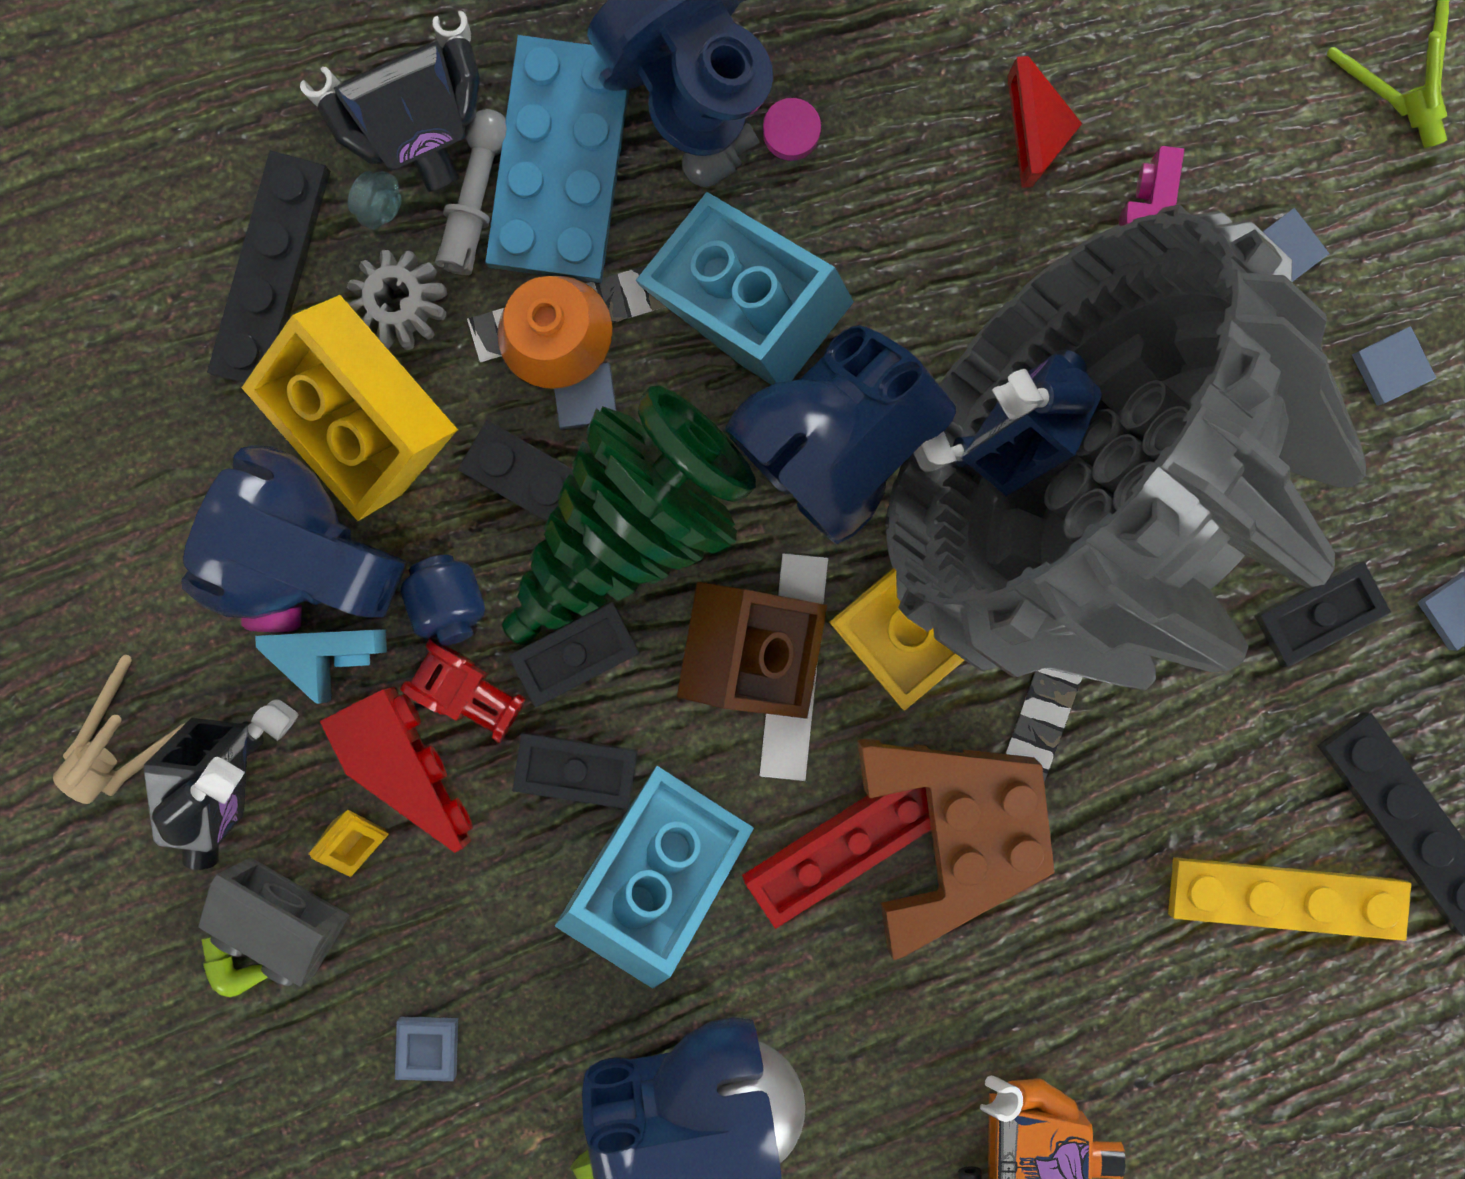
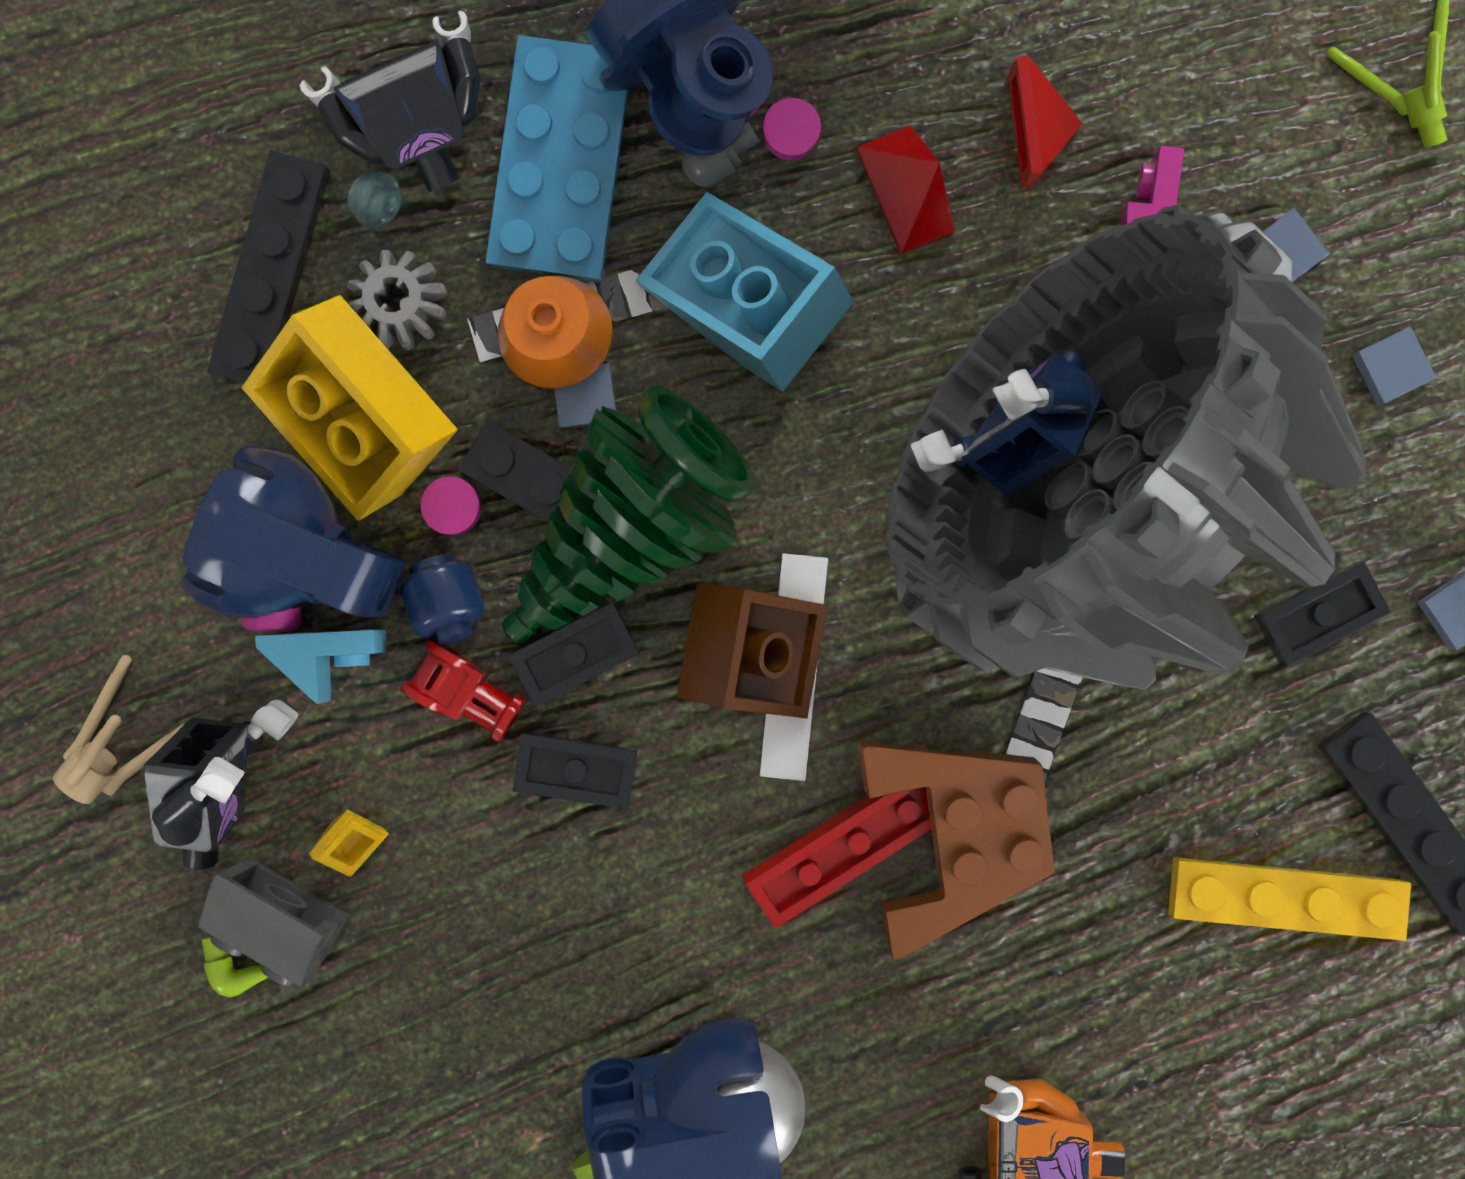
red slope [320,687,473,853] -> none
sand blue tile [395,1017,458,1081] -> none
light grey pin [435,109,507,275] -> none
medium azure slope [555,766,754,989] -> none
dark blue piece [725,325,956,545] -> none
yellow tile [829,568,964,711] -> none
none -> dark pink tile [421,476,482,535]
none -> red slope [856,125,955,255]

